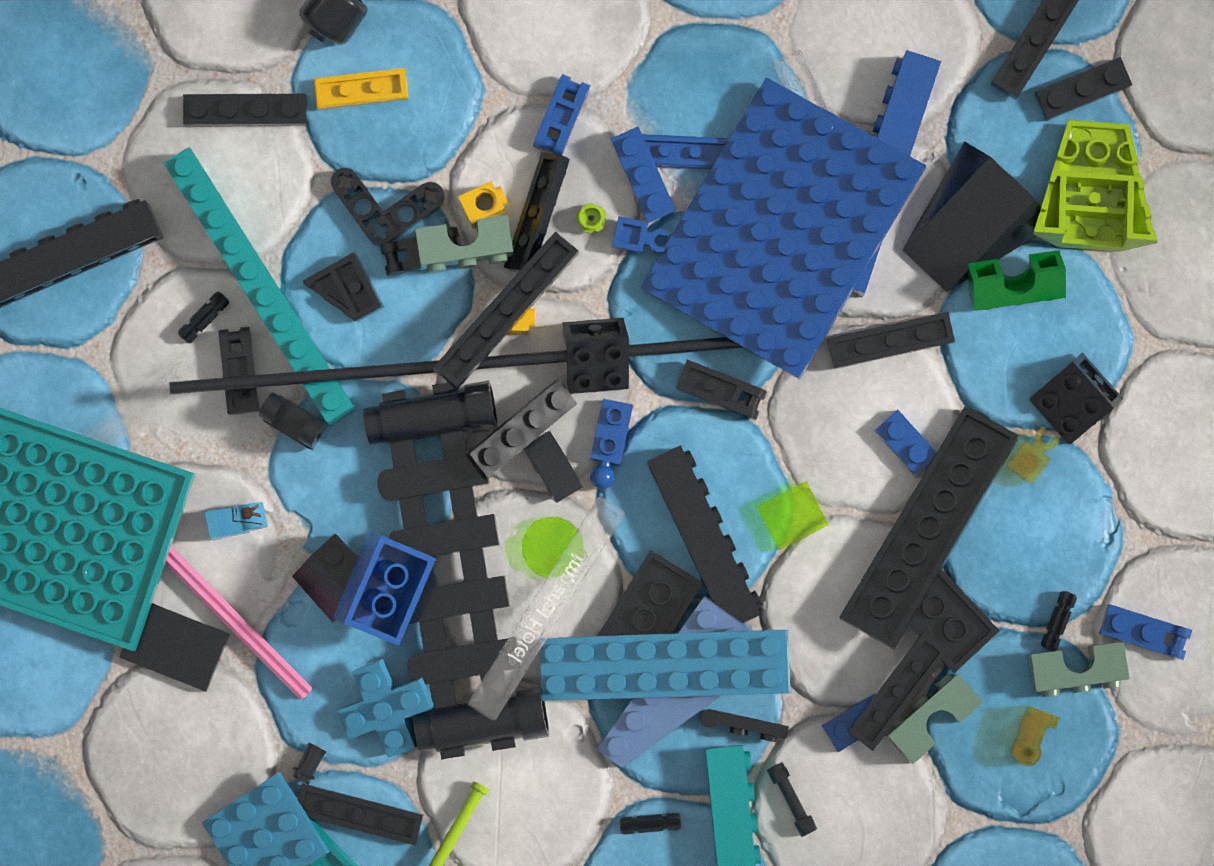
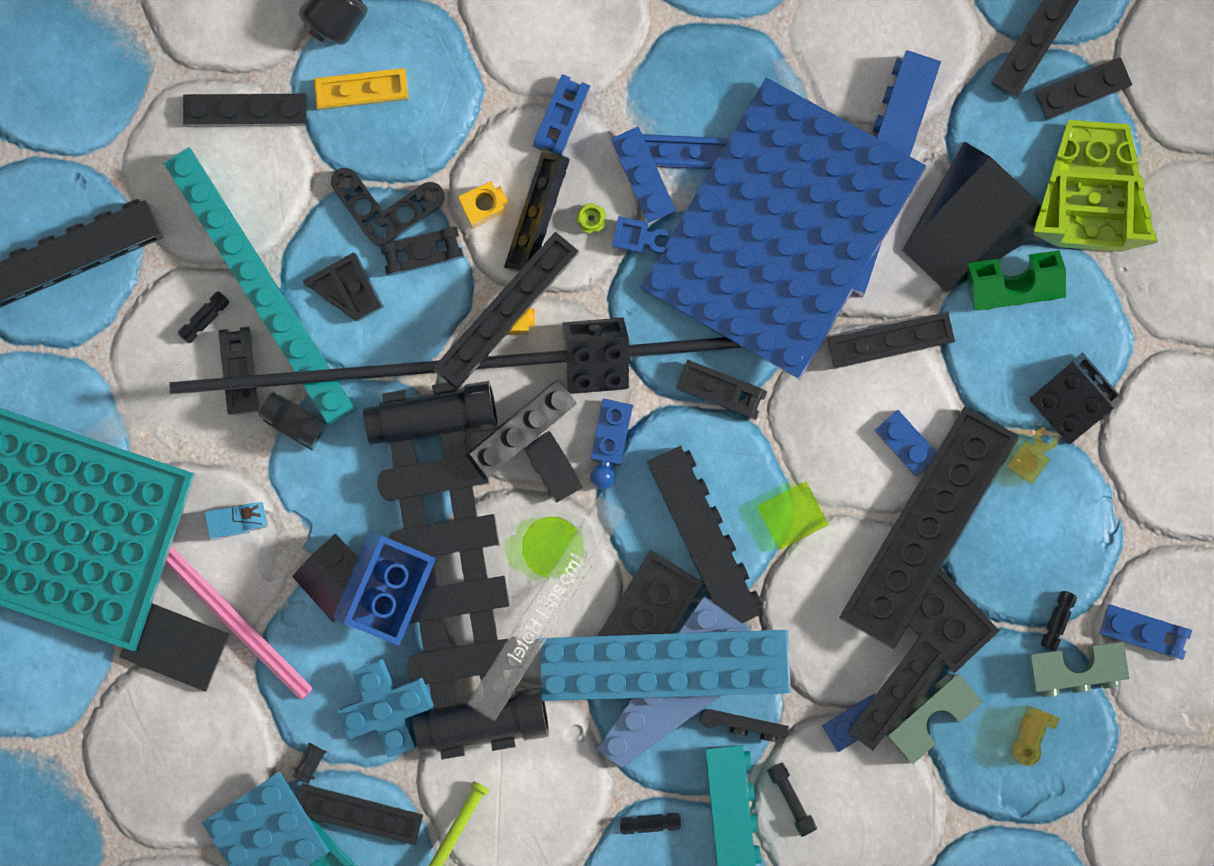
sand green arch [415,215,513,273] -> none

